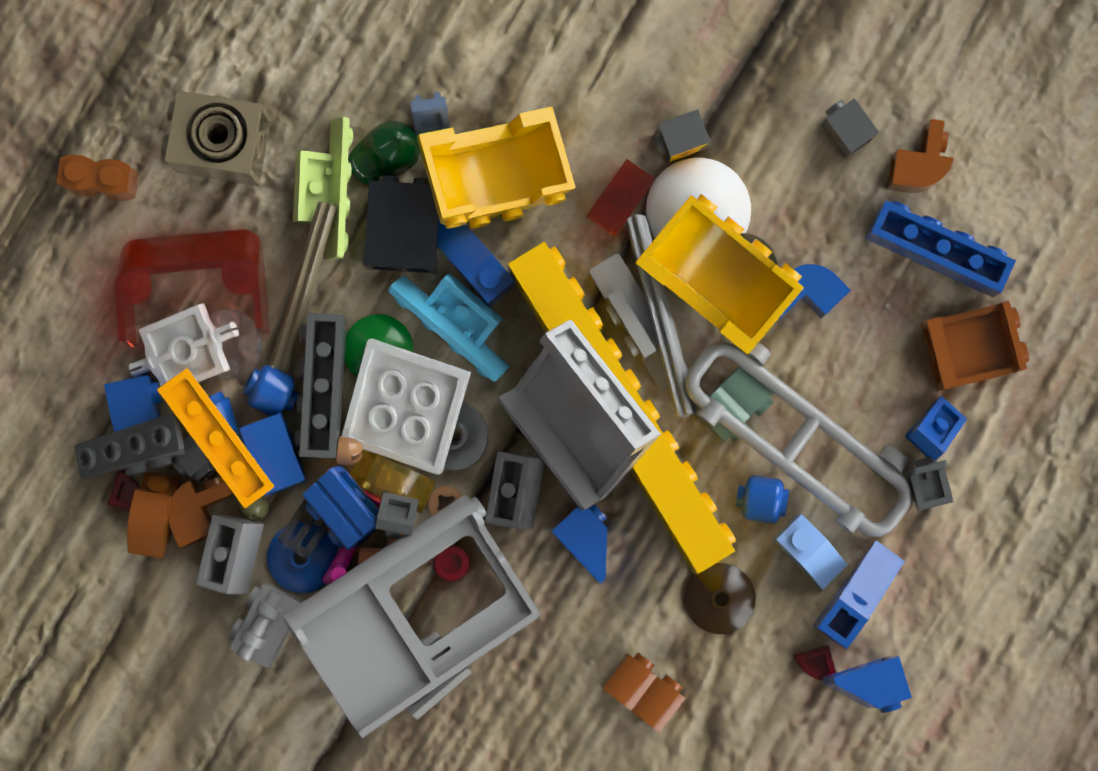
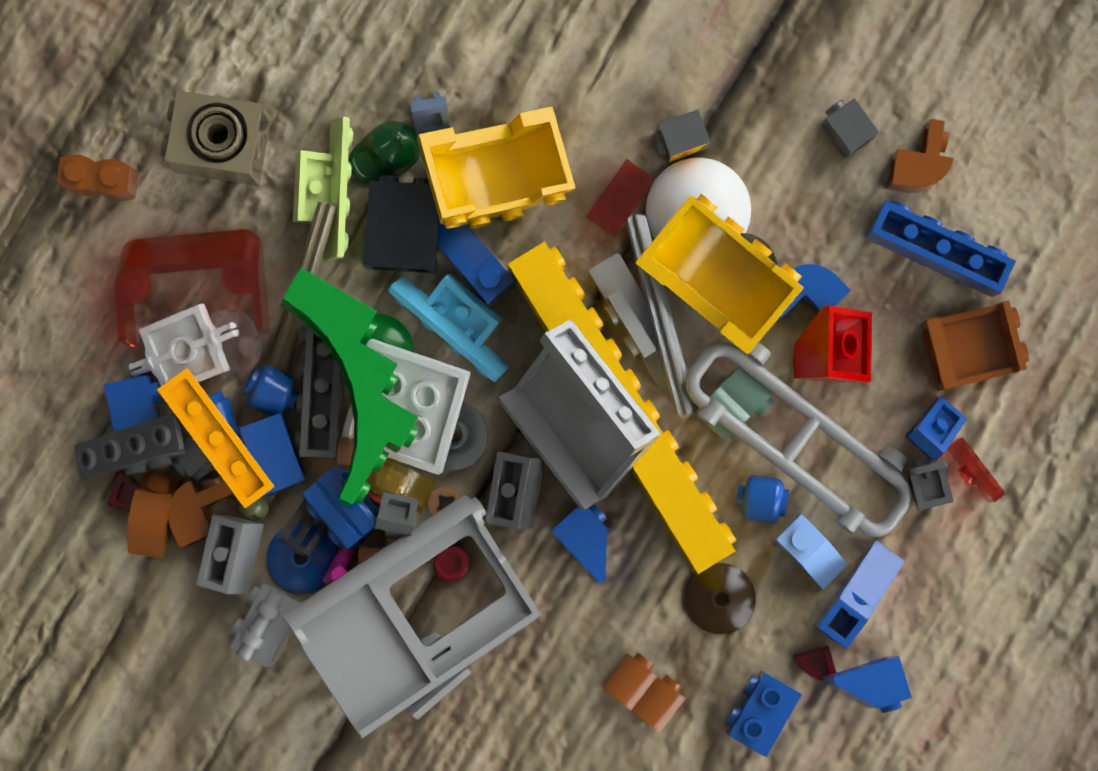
none -> green arch [280,268,419,509]
none -> blue brick [724,671,802,758]
none -> red slope [793,305,872,383]
none -> clear red plate [947,437,1005,503]

